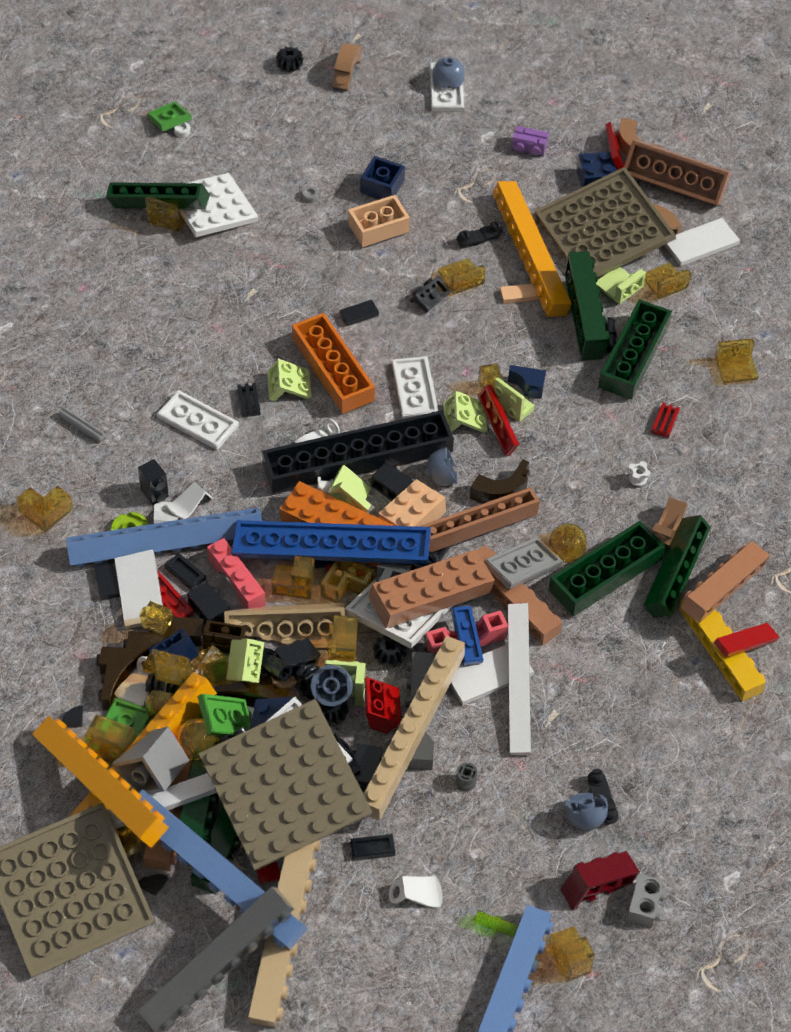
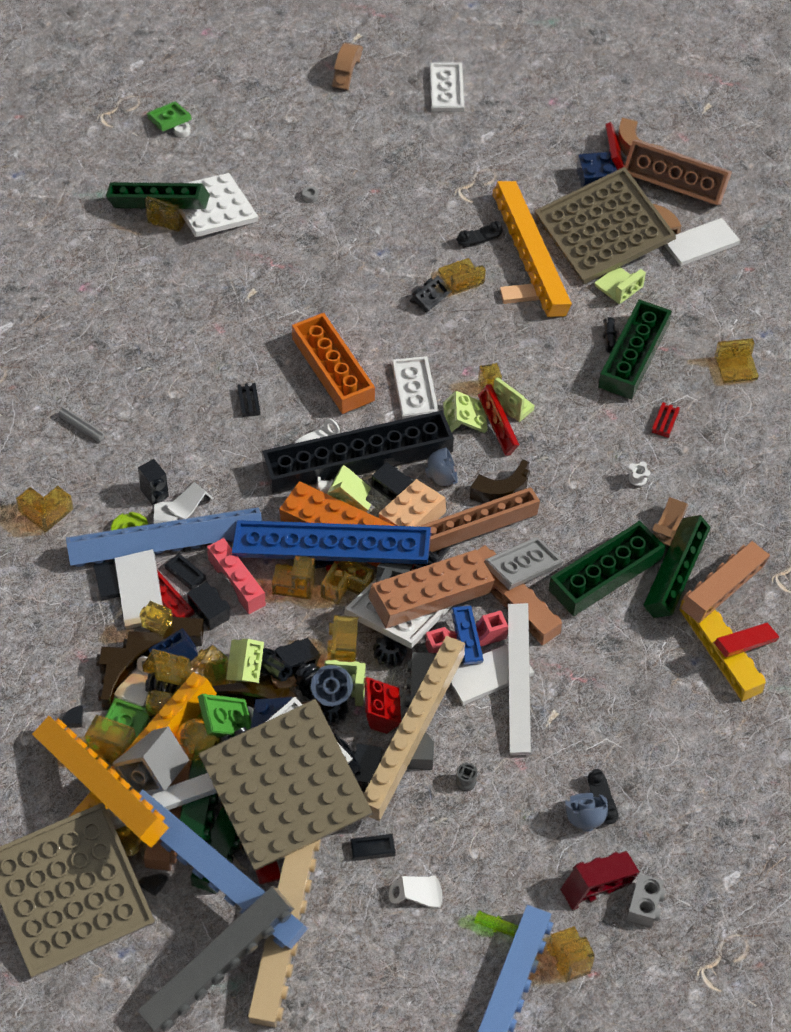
white tile [157,390,239,450] -> none
dark brown brick [203,620,247,653] -> none
tan wedge [224,603,346,648] -> none
yellowish green bracket [267,359,312,401] -> none
black gear [276,46,303,72] -> none
black tile [339,299,379,326] -> none
light nougat brick [348,195,410,247] -> none
dark blue brick [360,156,405,199] -> none
sand blue cylinder [432,57,465,89] -> none
dark blue arch [508,365,546,399] -> none
medium lavender brick [511,126,549,156] -> none
clear yellow cylinder [549,523,587,562] -> none
dark green brick [564,251,609,361] -> none
clear yellow bracket [645,263,692,299] -> none

